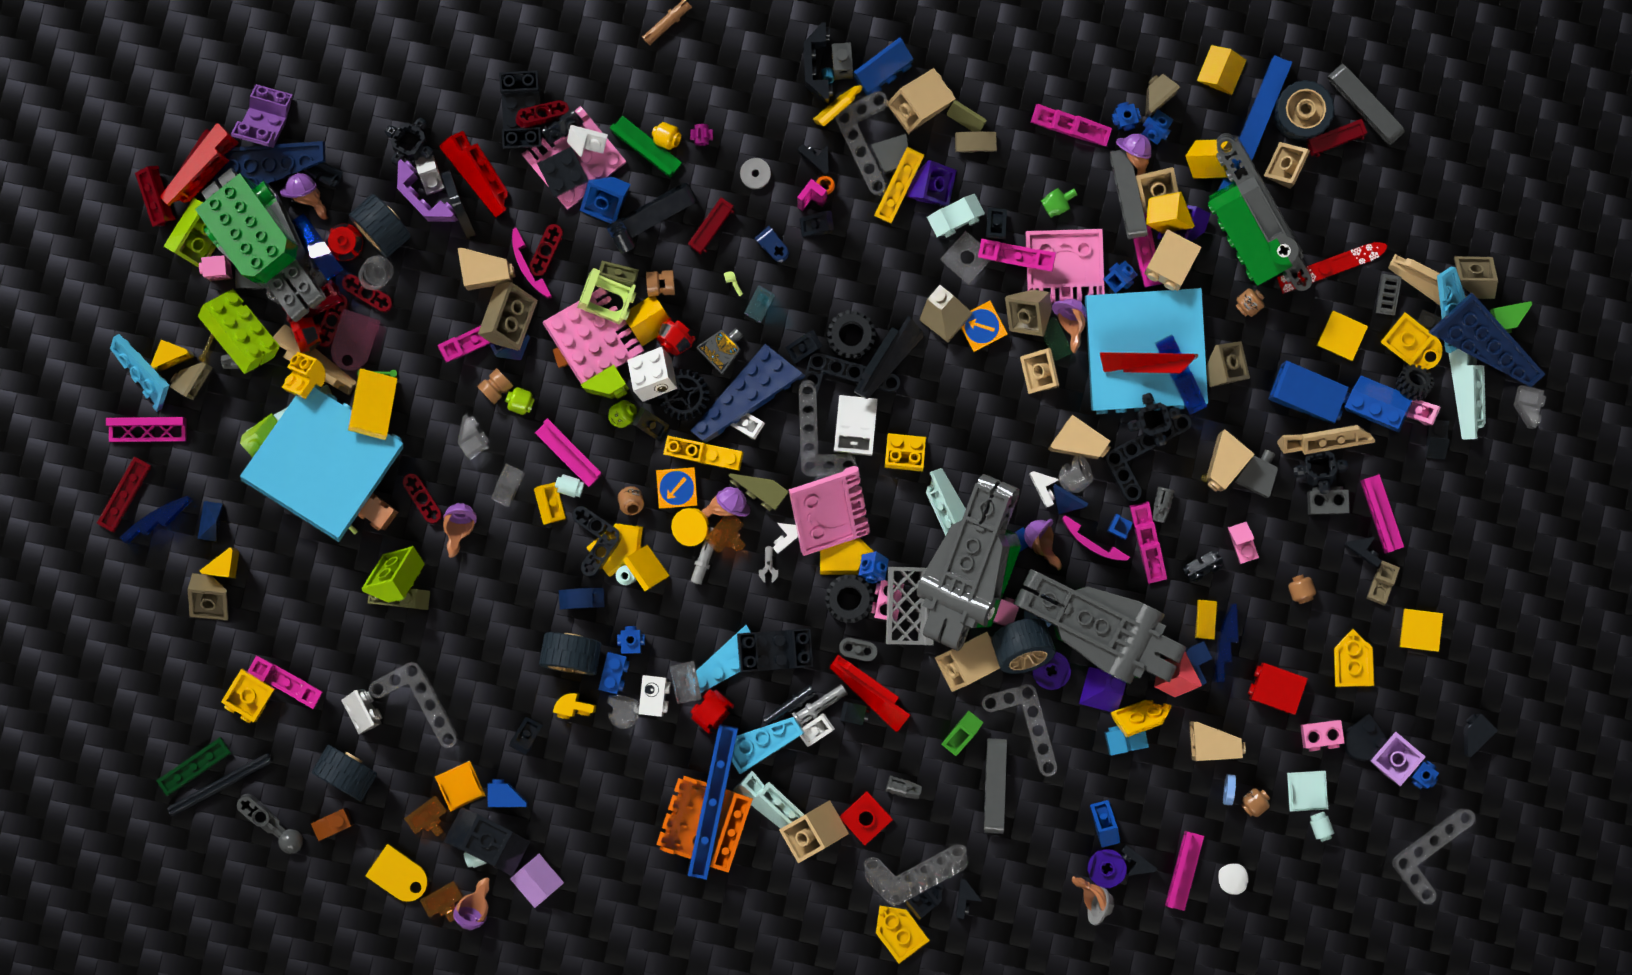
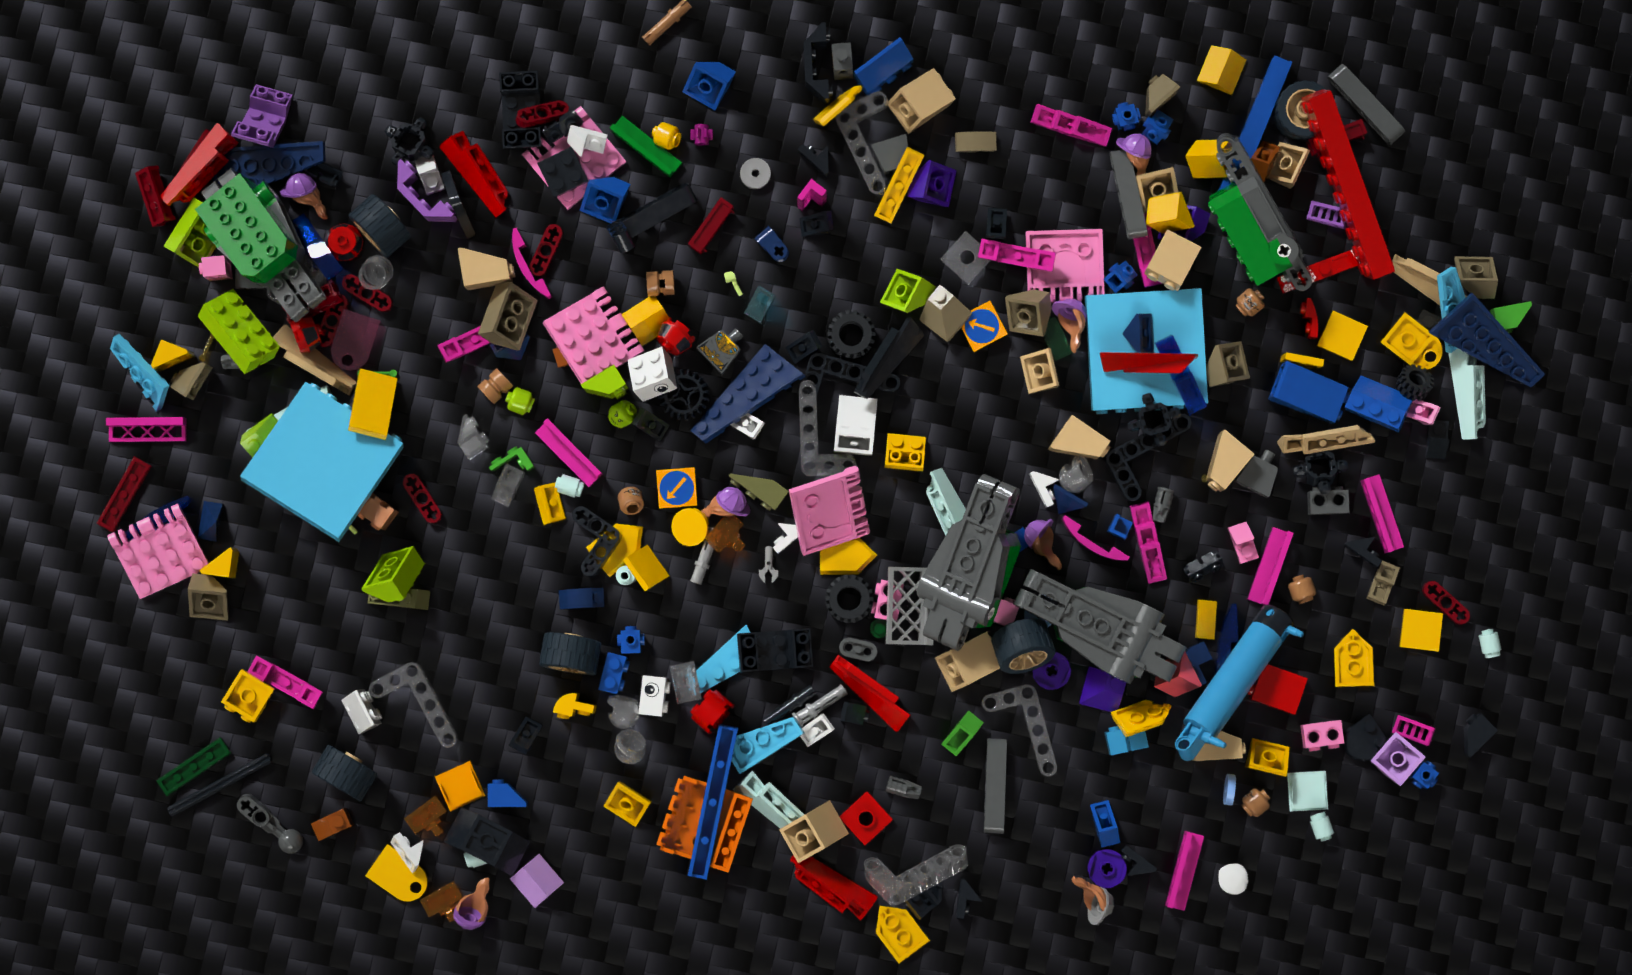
yellow brick [282,352,326,399] -> none
piece [443,503,477,558] -> none
yellowish green panel [577,268,636,325] -> none
olive slope [599,261,639,288] -> none
yellow slope [663,436,744,471] -> none
orange cone [816,176,835,194] -> none
dark azure piece [821,67,834,84] -> none
blue brick [858,551,889,584] -> none
light aqua brick [927,194,985,238] -> none
olive slope [947,100,987,132] -> none
bright green piece [1041,188,1077,218] -> none
dark grey slope [1376,274,1402,316] -> none
clear beam [1393,809,1475,904] -> none
clear slope [1514,385,1546,429] -> none
none -> bright pink hinge [107,503,209,599]
none -> white slope [390,832,423,873]
none -> bright green bracket [489,446,535,472]
none -> yellow slope [603,781,652,827]
none -> clear helmet [614,729,646,765]
none -> blue slope [682,62,736,110]
none -> red wedge [790,855,878,921]
none -> dark green plate [870,619,886,638]
none -> lime slope [880,269,936,313]
none -> dark blue slope [1122,314,1153,352]
none -> dark azure piece [1175,604,1304,761]
none -> yellow slope [1245,738,1290,777]
none -> dark pink fence [1247,527,1293,605]
none -> dark orange slope [1251,141,1280,182]
none -> yellow tile [1280,352,1324,370]
none -> red brick [1300,89,1395,280]
none -> red slope [1300,298,1318,340]
none -> medium lavender slope [1307,201,1346,230]
none -> dark pink slope [1392,715,1436,746]
none -> dark red beam [1422,581,1470,624]
none -> light aqua brick [1479,629,1502,658]

